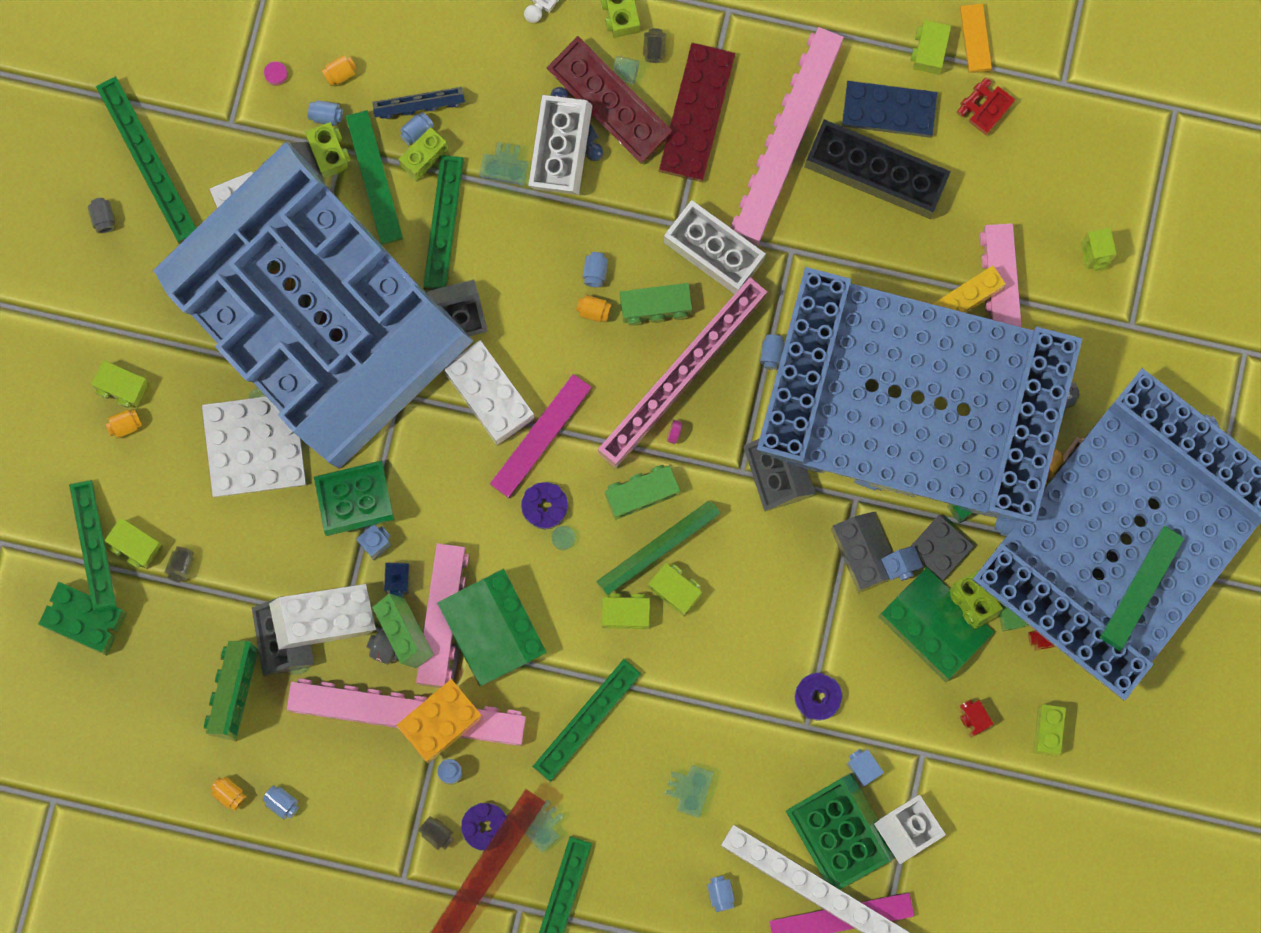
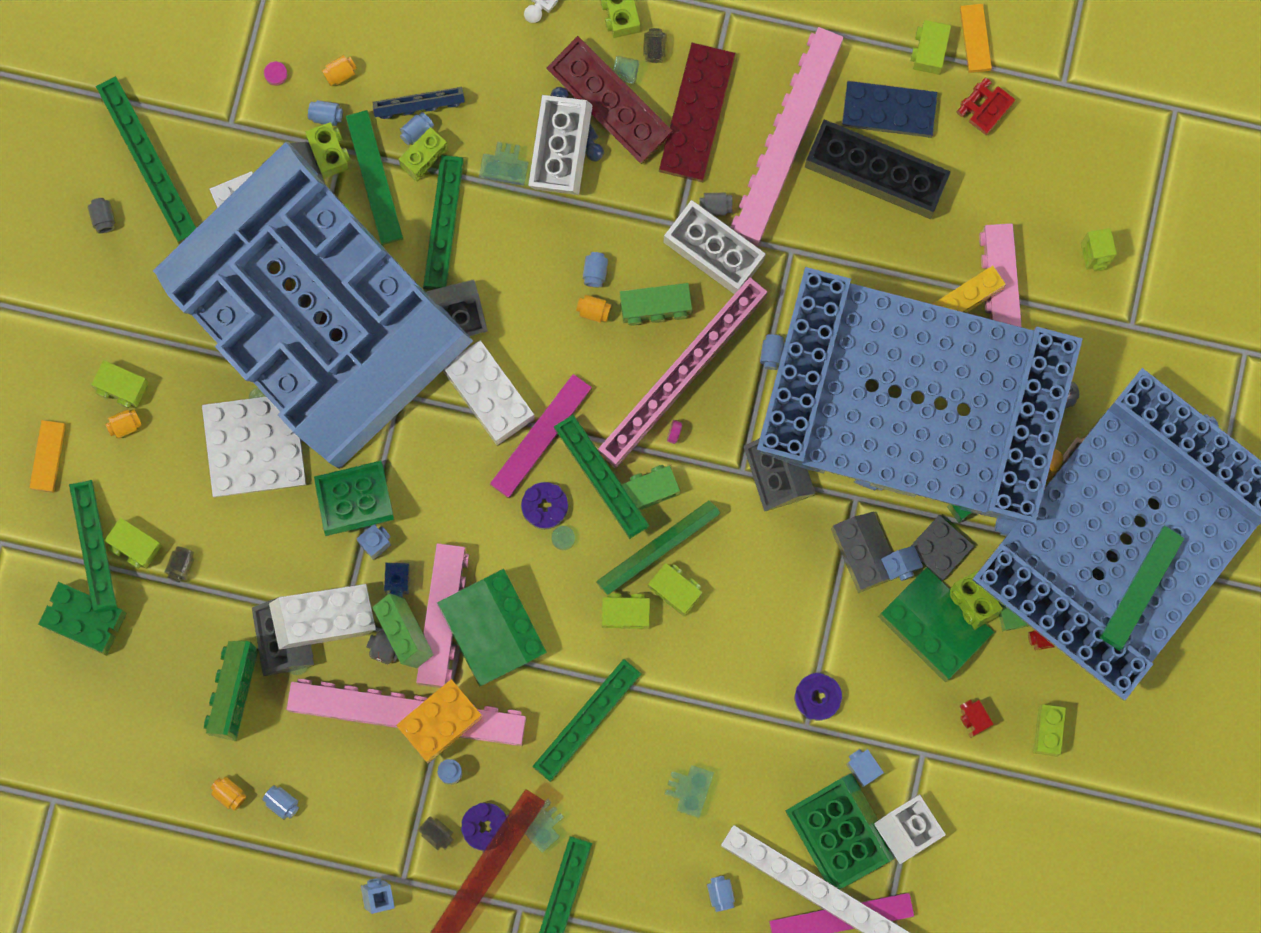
none -> light orange tile [29,420,66,493]
none -> medium blue brick [361,878,395,914]
none -> green tile [554,415,649,539]
none -> dark grey brick [699,192,732,216]

